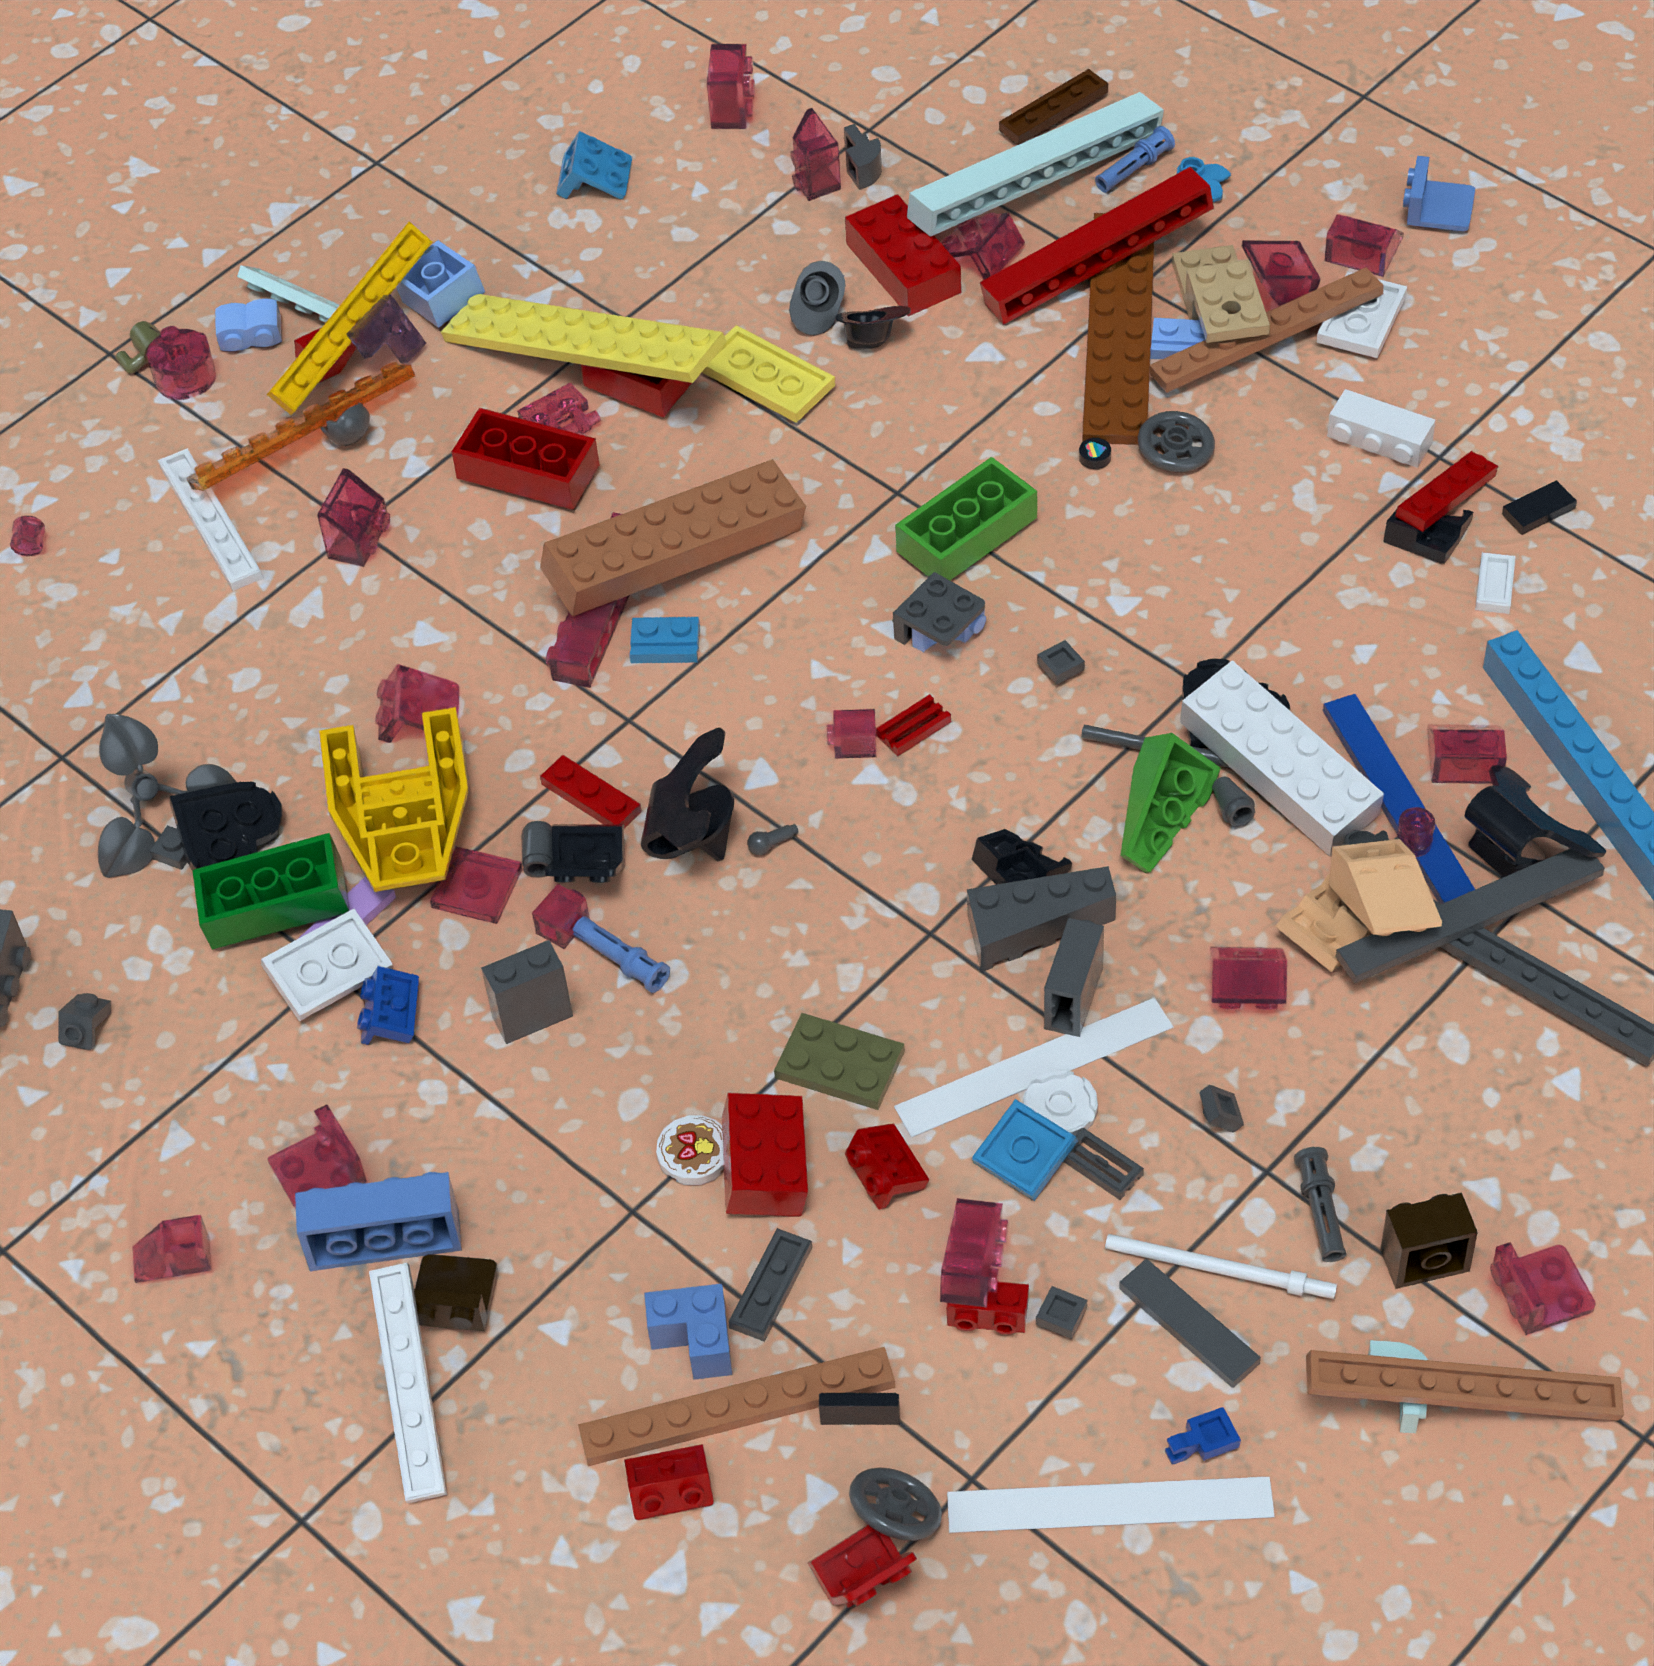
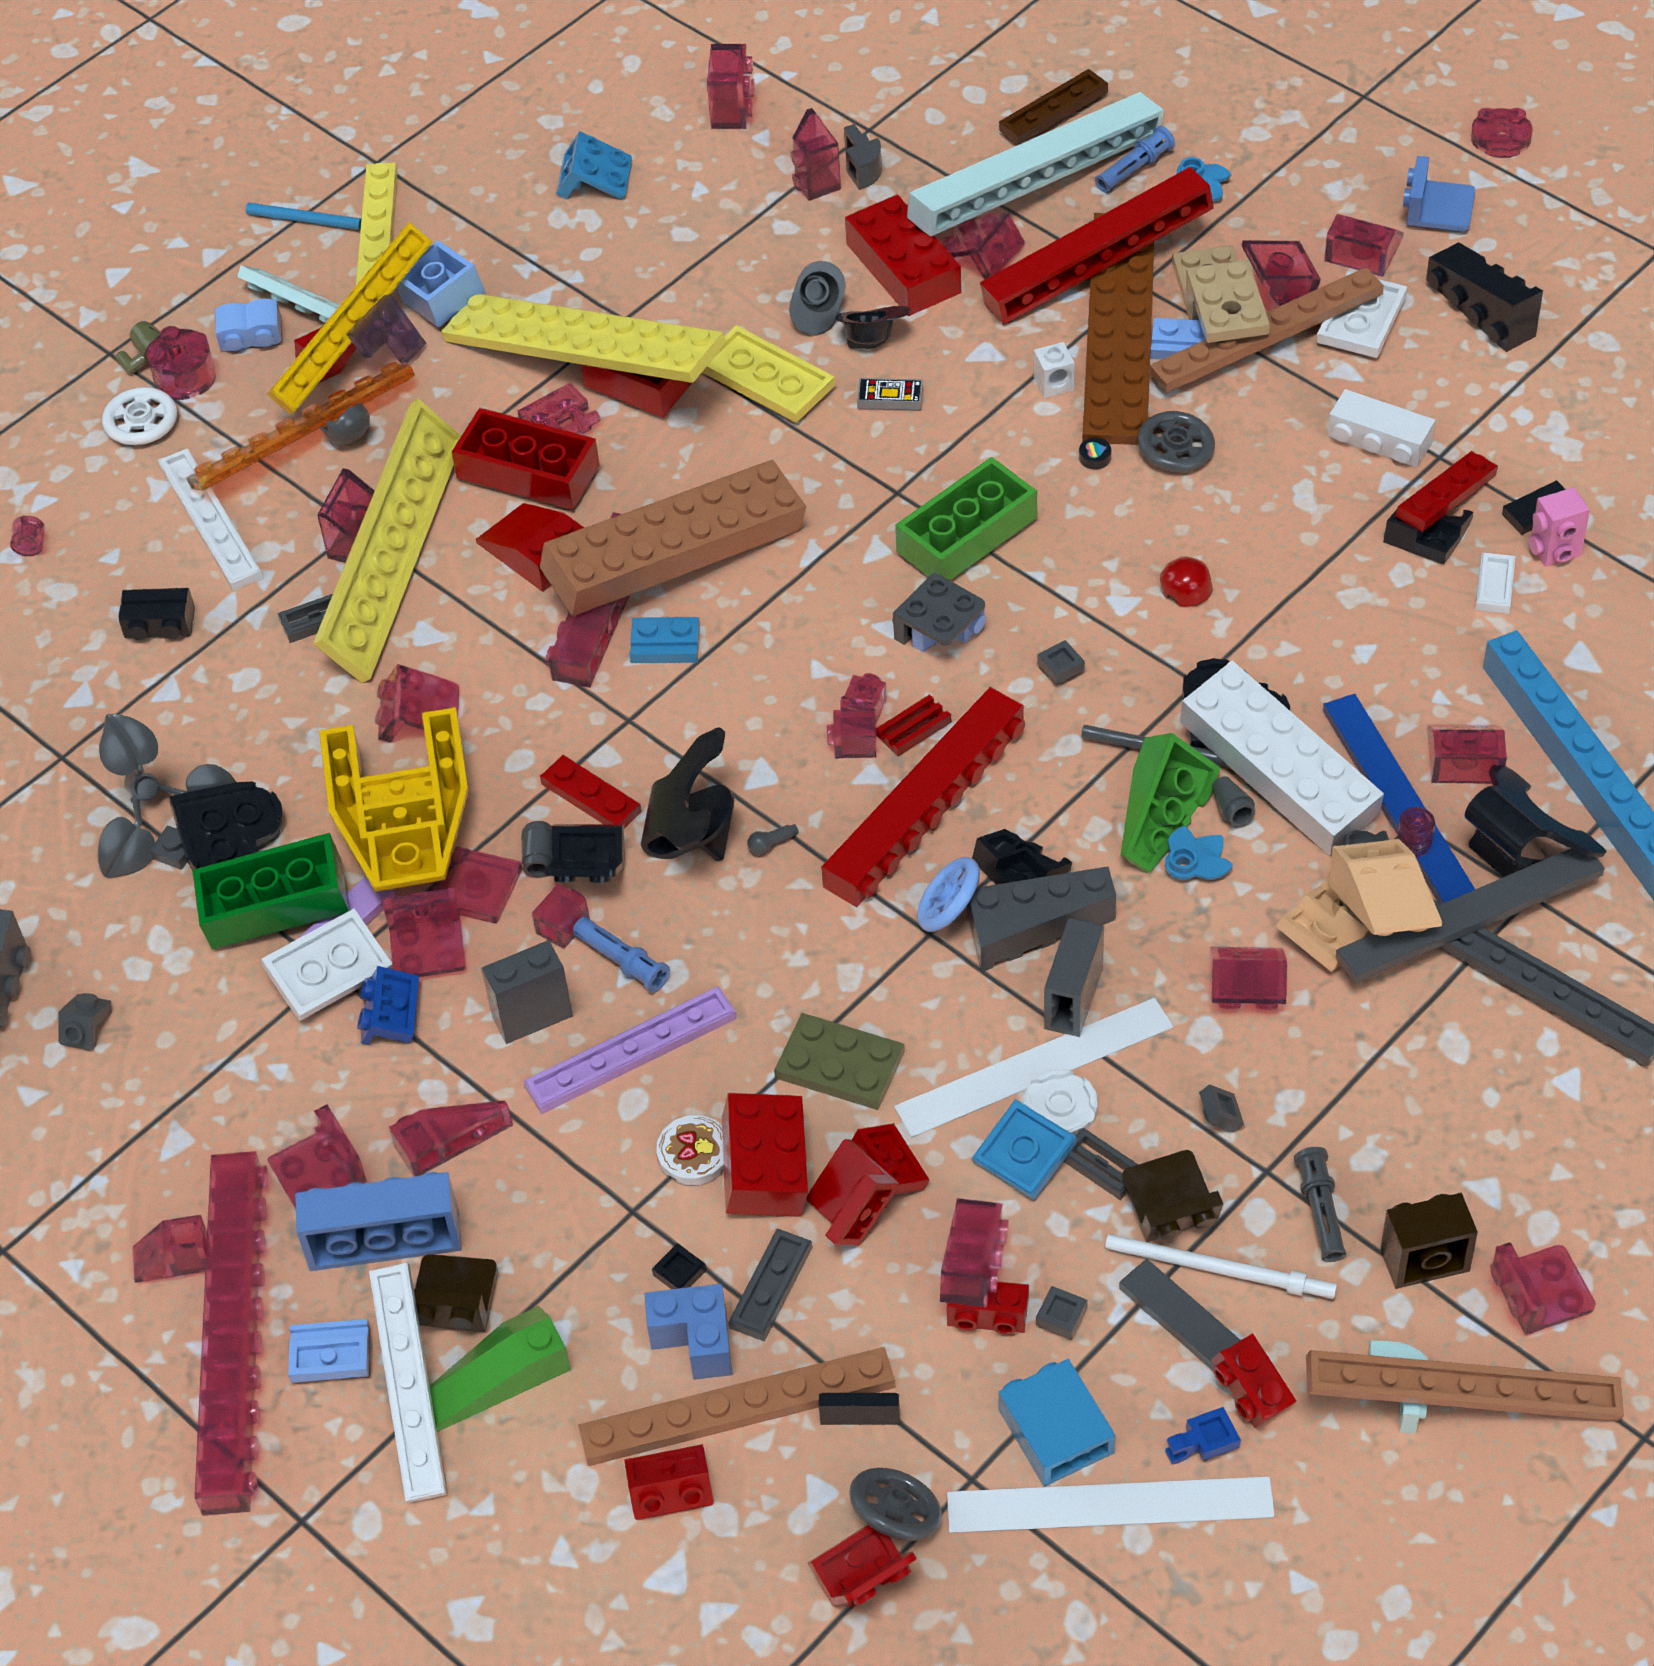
none -> white plate [102,387,177,445]
none -> black brick [118,588,195,640]
none -> clear pink brick [194,1151,268,1516]
none -> dark azure bar [246,202,362,230]
none -> dark grey tile [278,594,333,643]
none -> light blue plate [288,1319,370,1383]
none -> light yellow plate [313,398,461,683]
none -> light yellow plate [356,163,398,340]
none -> clear pink bracket [383,888,466,977]
none -> clear pink slope [389,1100,513,1177]
none -> bright green wedge [430,1306,571,1432]
none -> red slope [476,503,584,592]
none -> lavender tile [524,986,736,1114]
none -> black tile [652,1243,707,1289]
none -> red bracket [806,1139,900,1245]
none -> red brick [821,687,1025,908]
none -> clear pink brick [840,673,887,730]
none -> tile [857,378,923,410]
none -> light blue plate [917,857,980,932]
none -> dark azure brick [998,1358,1115,1487]
none -> white brick [1034,342,1075,398]
none -> dark brown bracket [1121,1150,1224,1242]
none -> red hair [1160,556,1213,607]
none -> dark azure plate [1165,826,1232,880]
none -> red bracket [1211,1333,1297,1428]
none -> black wedge [1426,242,1543,352]
none -> clear pink plate [1471,108,1533,158]
none -> bright pink brick [1529,487,1590,567]

